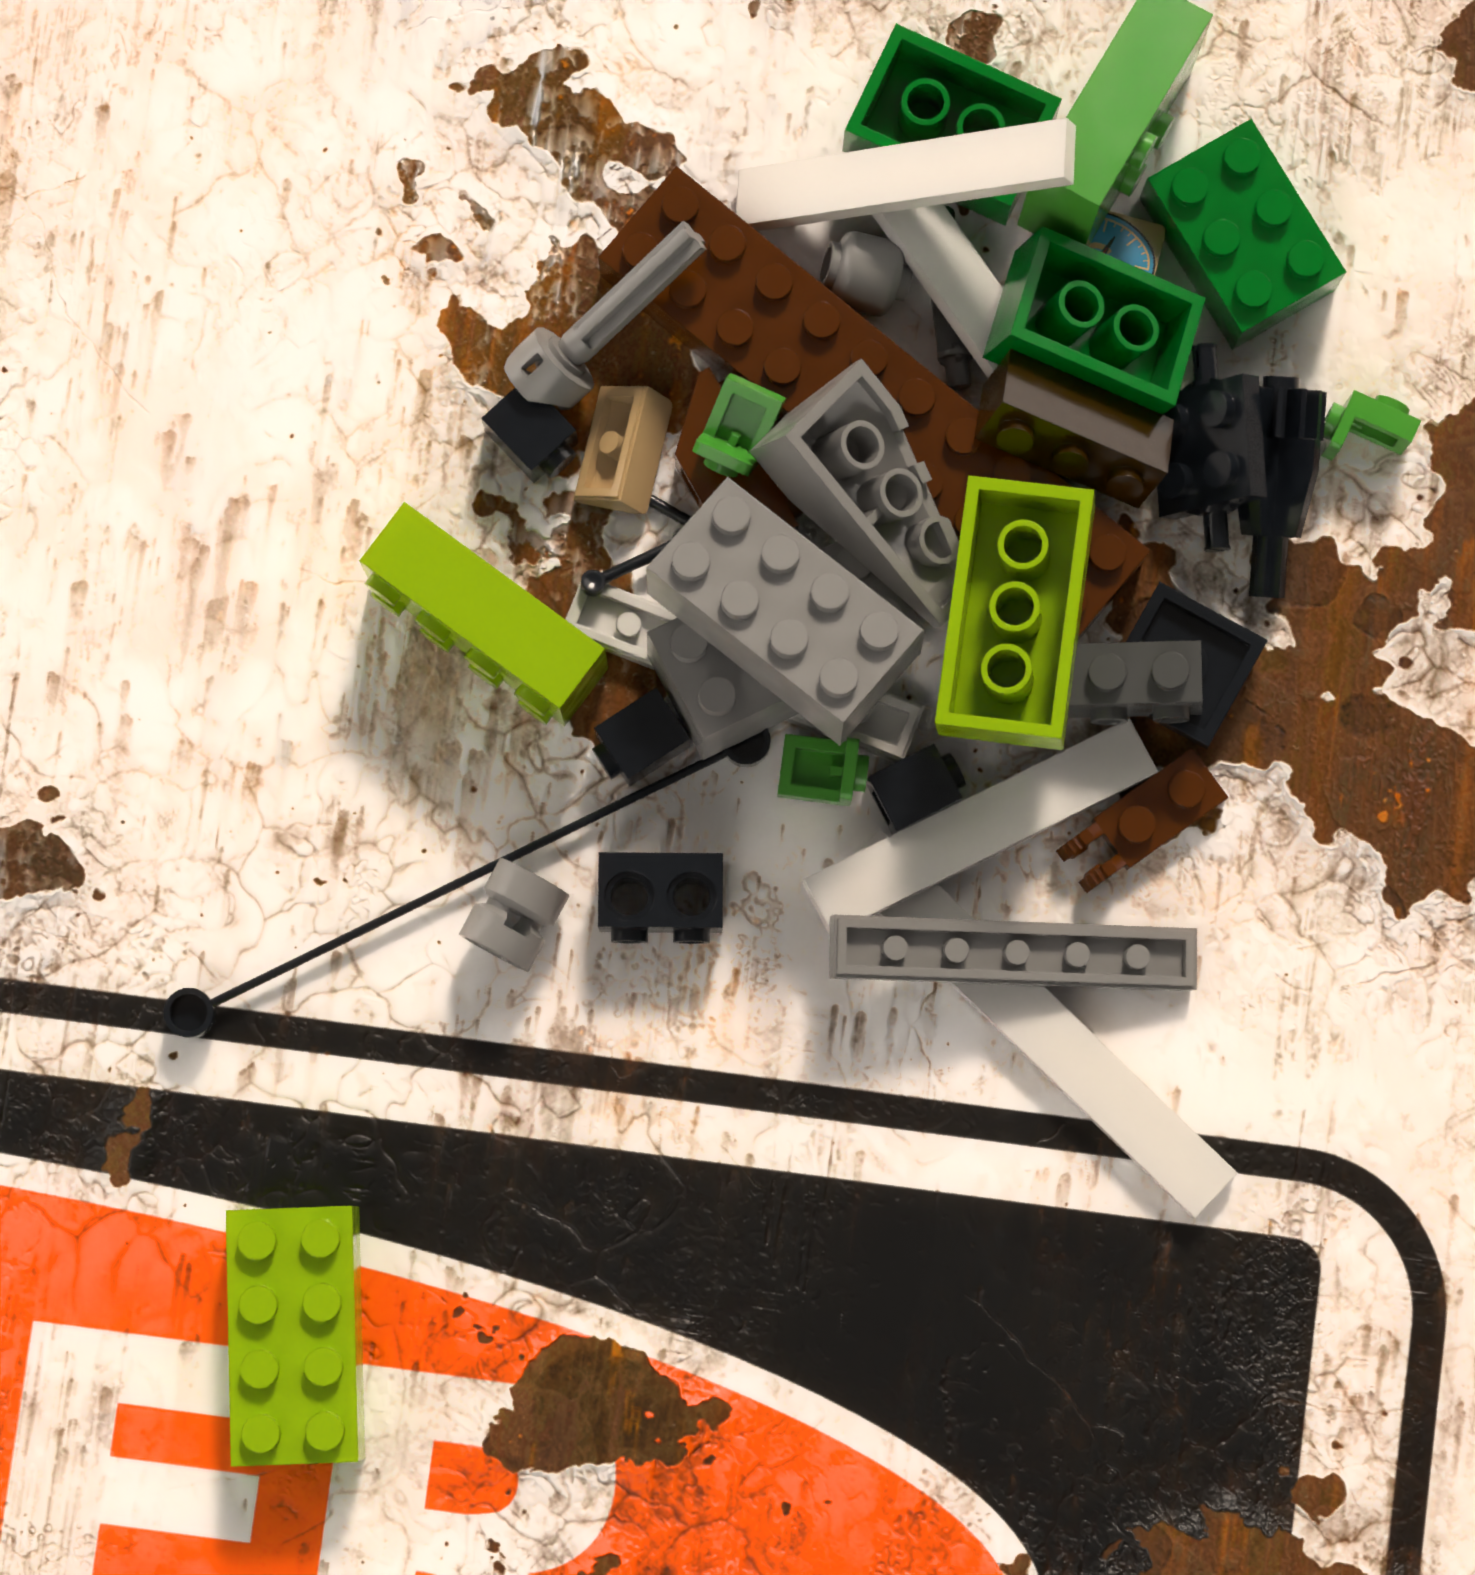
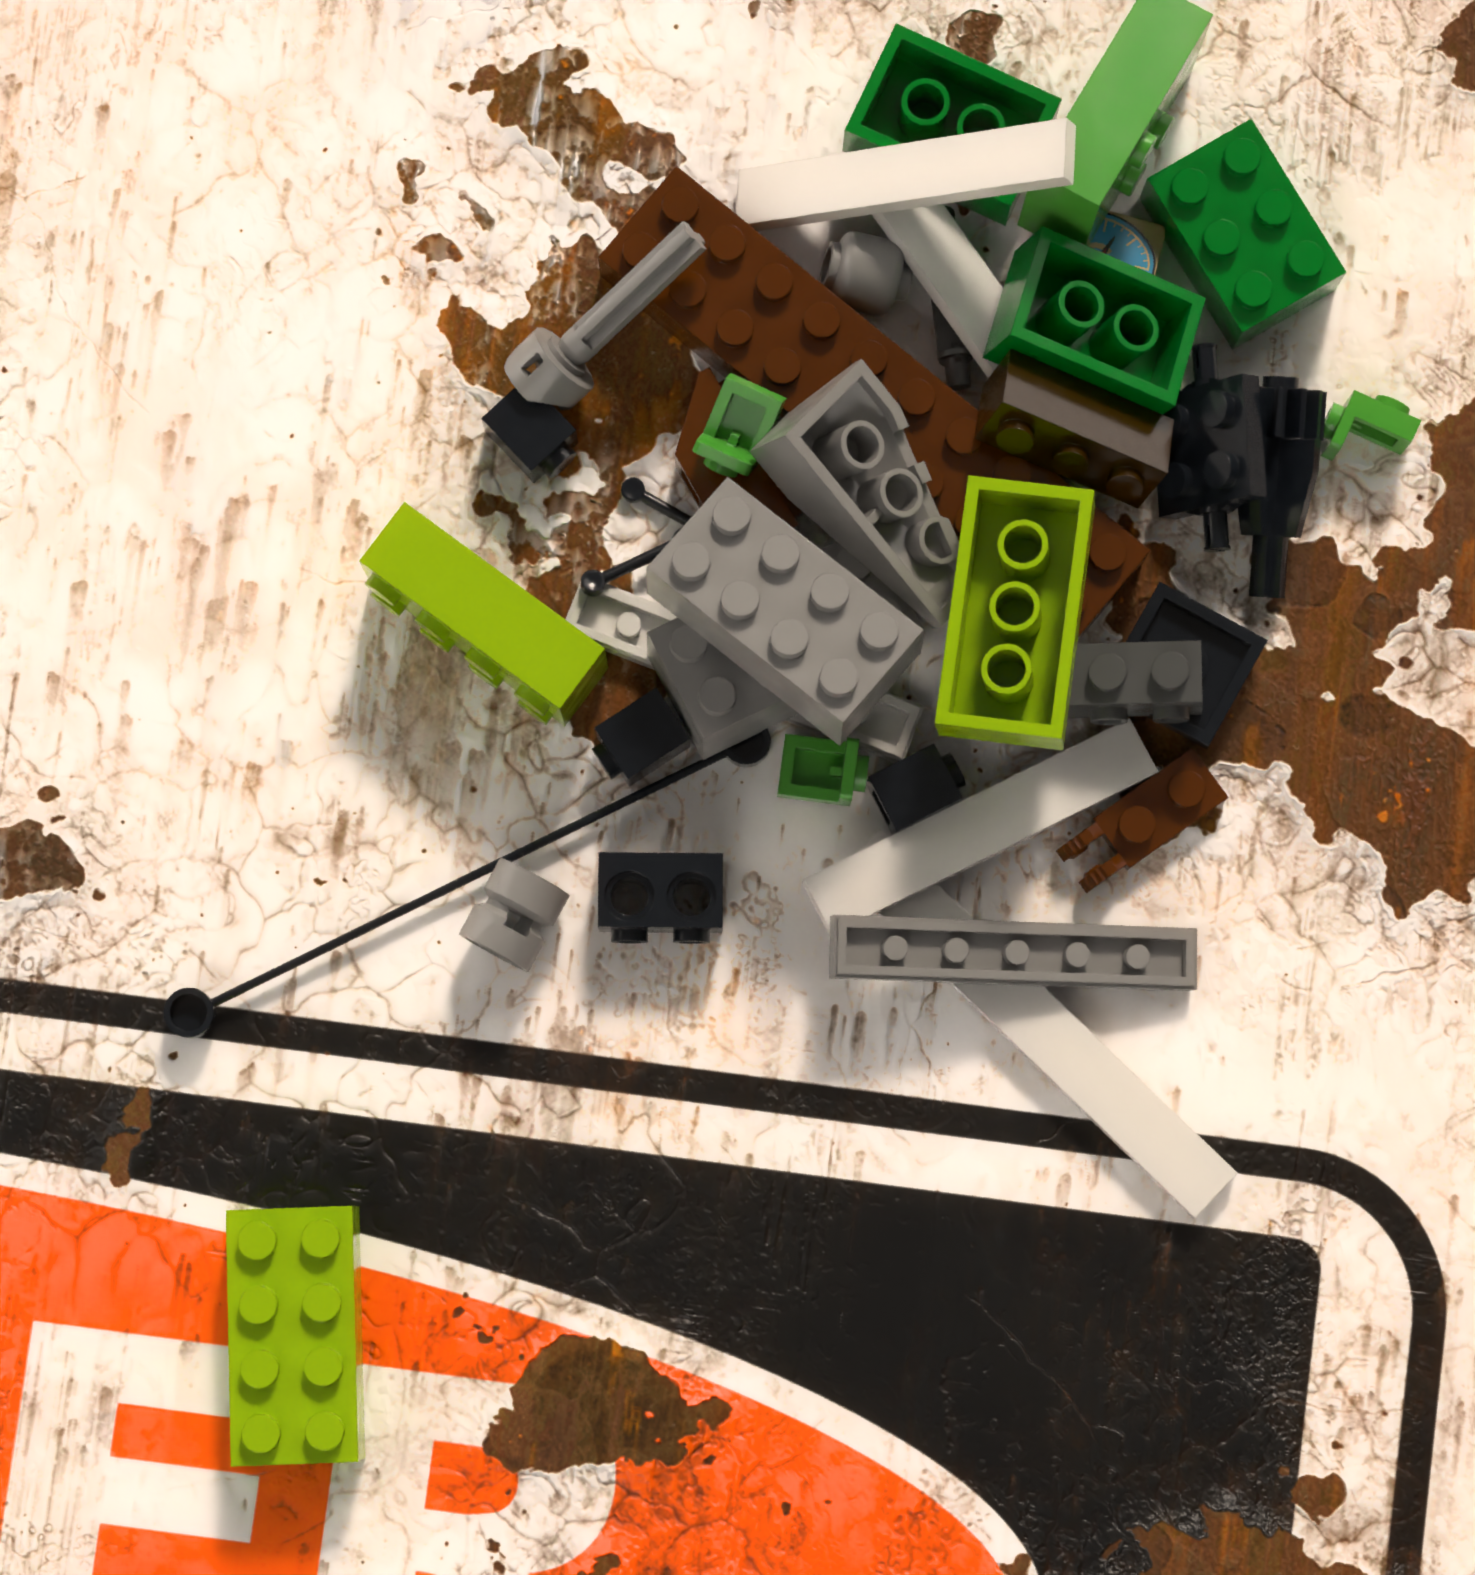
tan slope [573,386,672,514] -> none

